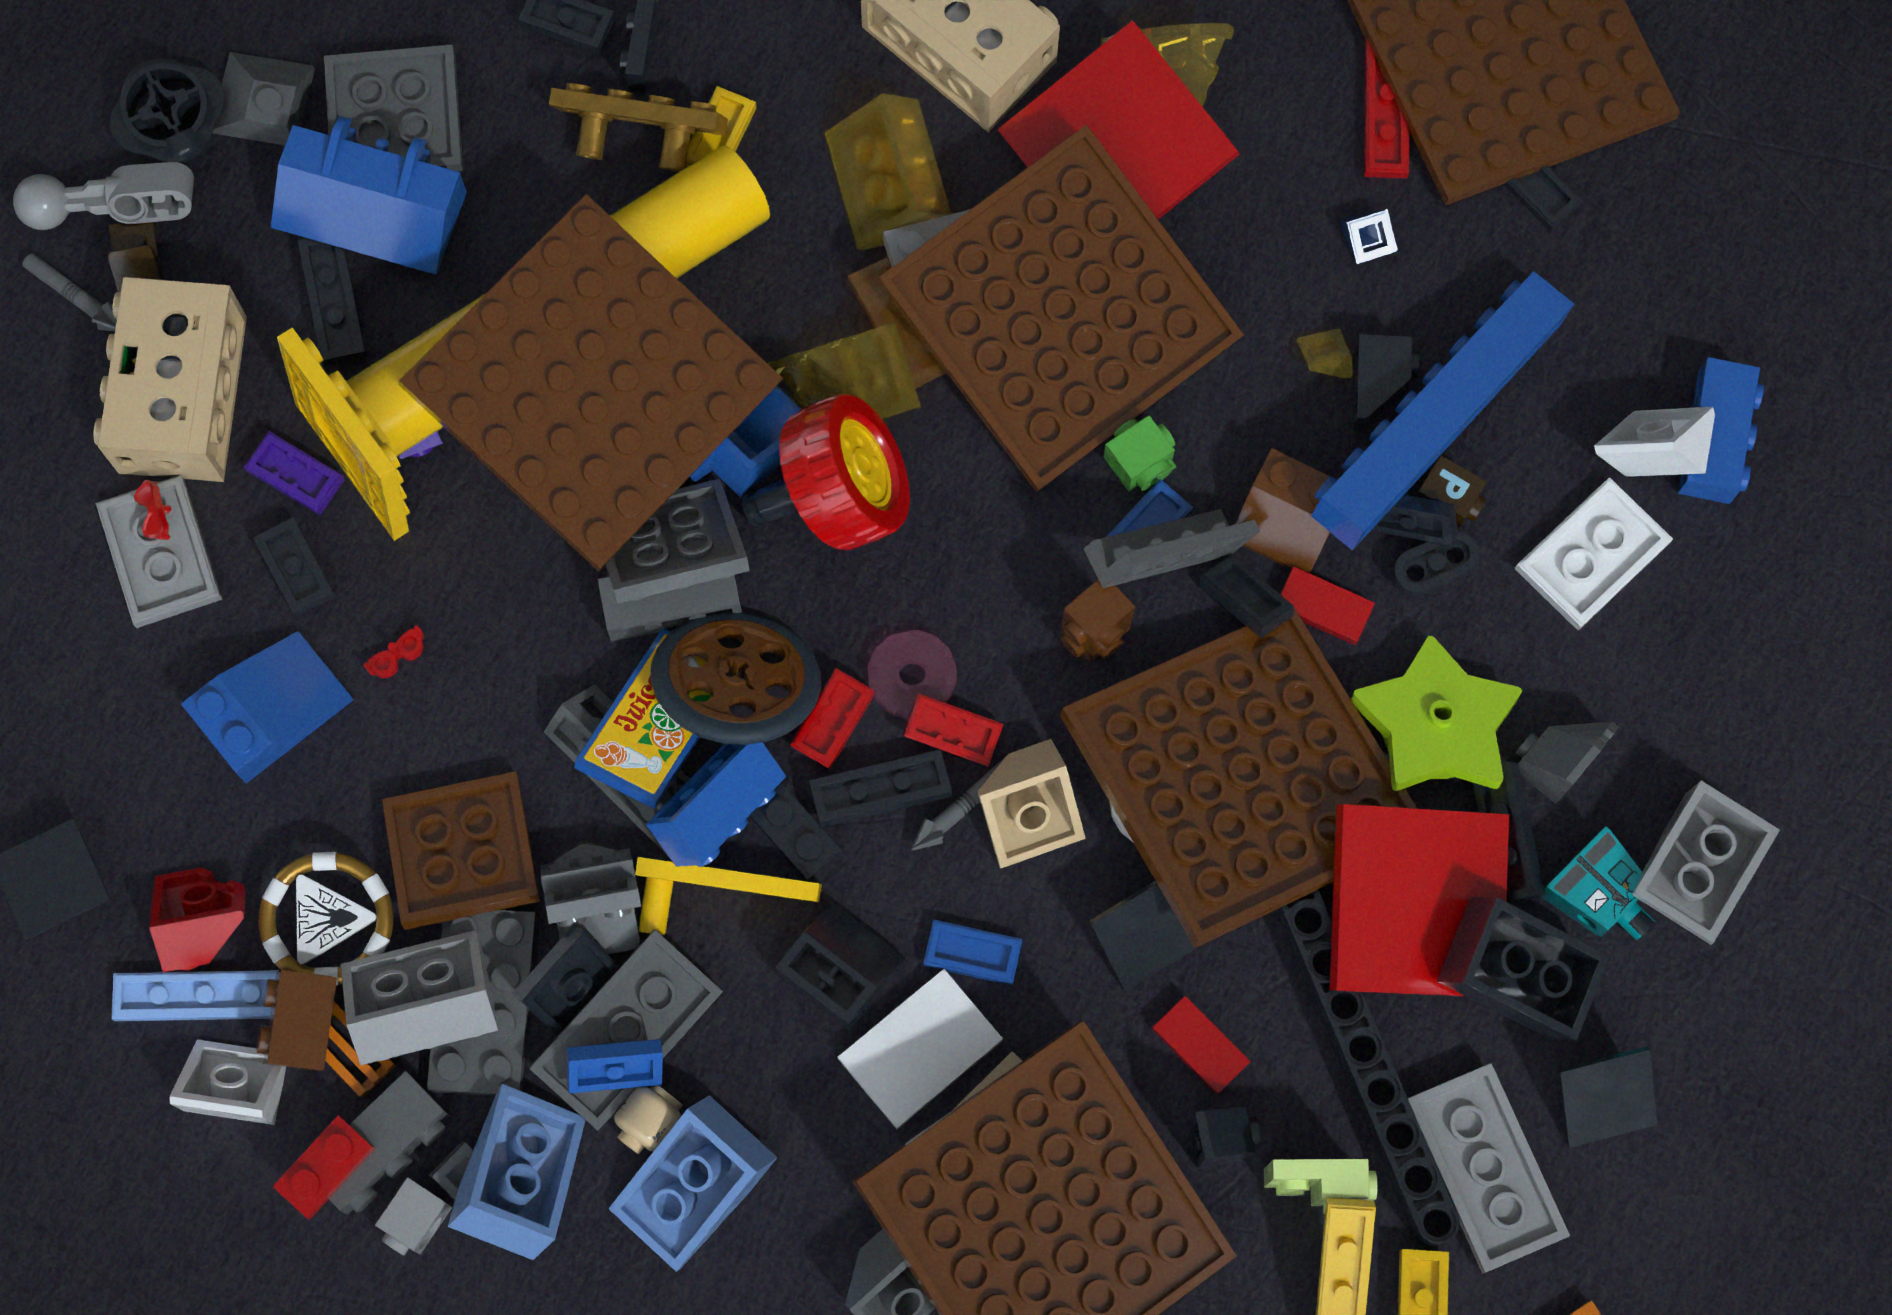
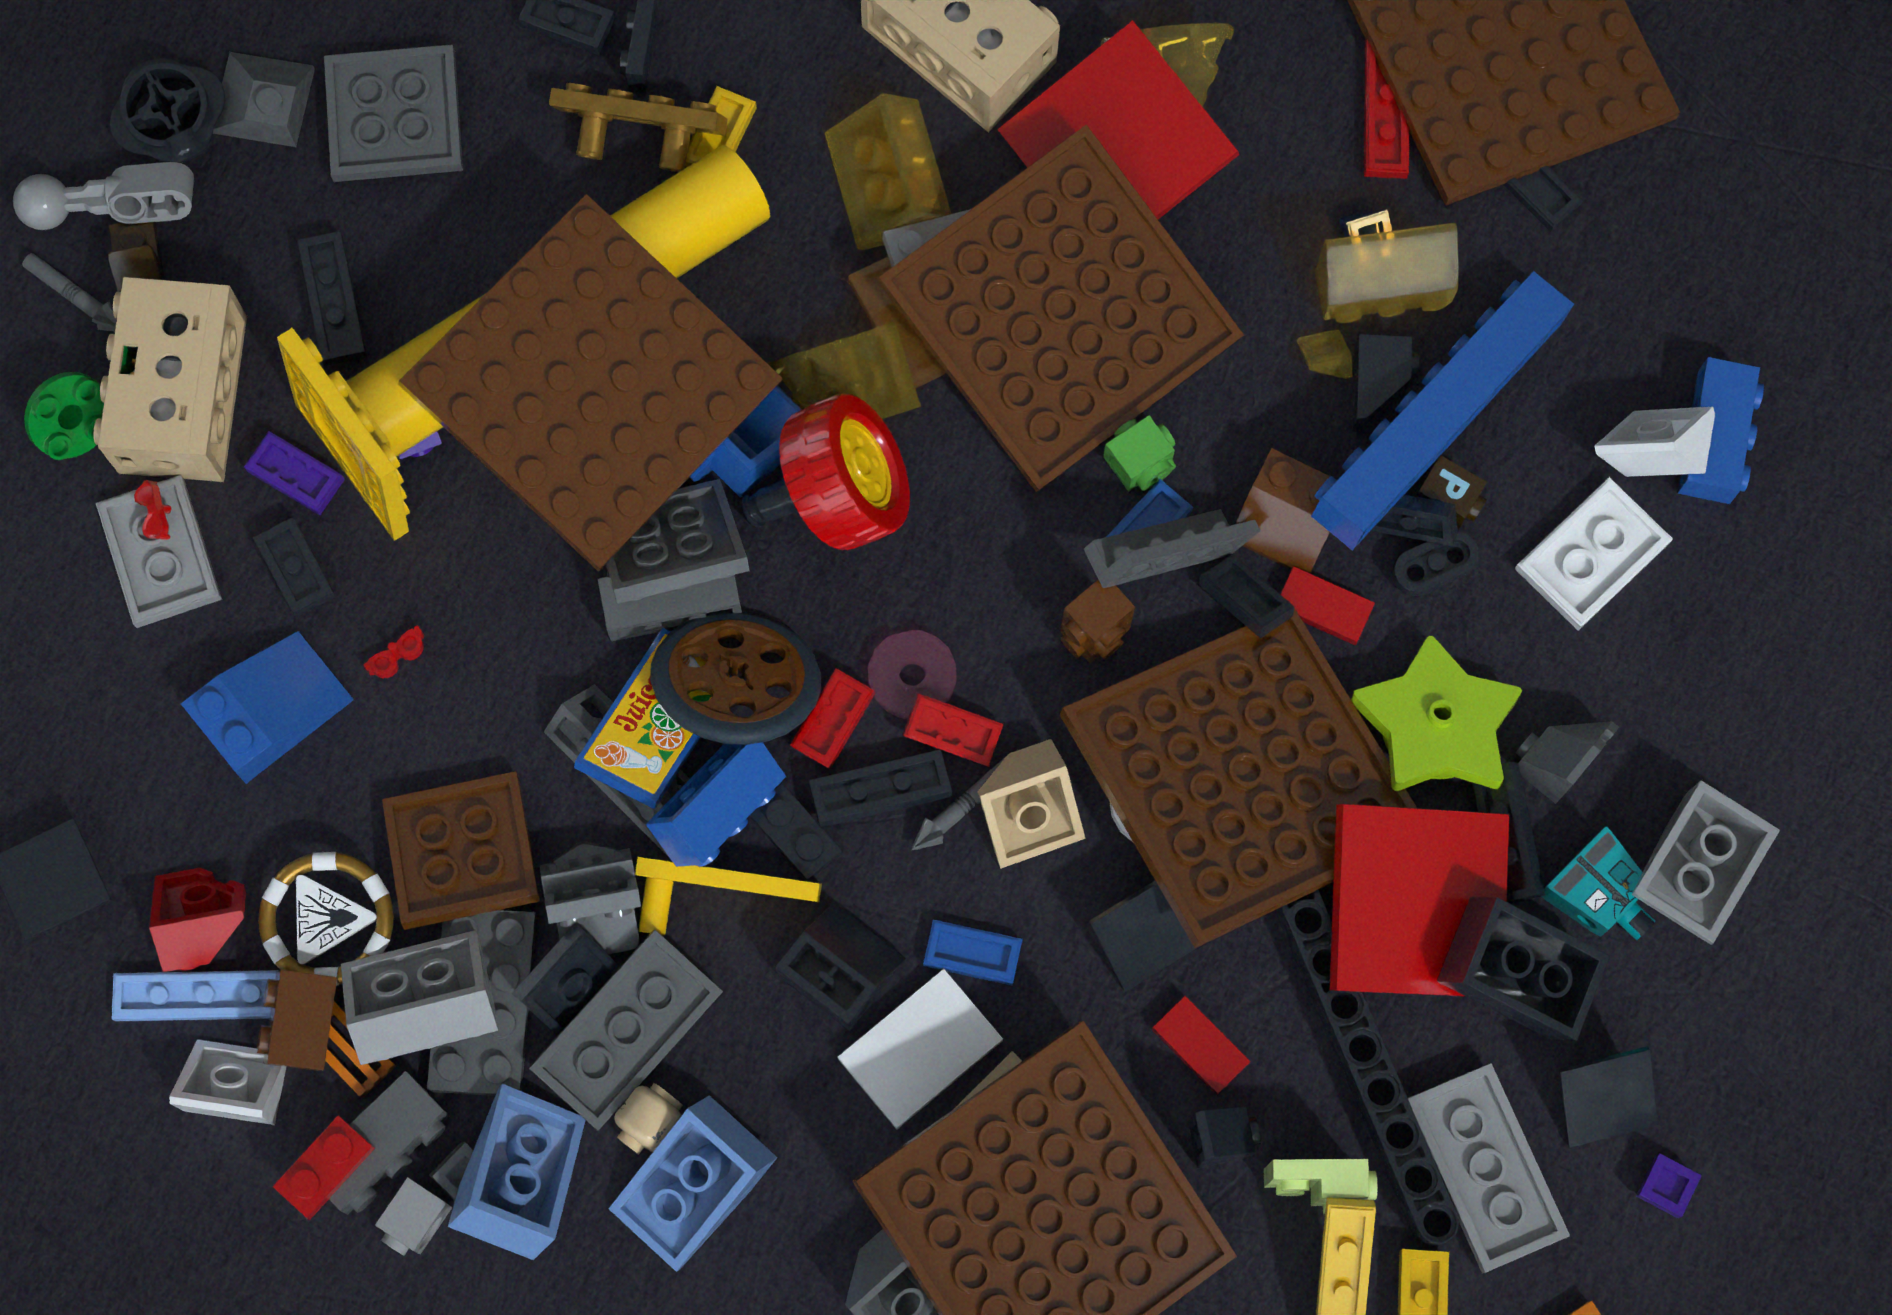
blue piece [271,116,467,275] -> none
blue plate [567,1039,663,1093] -> none
none -> green plate [24,372,104,460]
none -> clear yellow slope [1315,223,1458,323]
none -> dark purple plate [1636,1153,1702,1218]

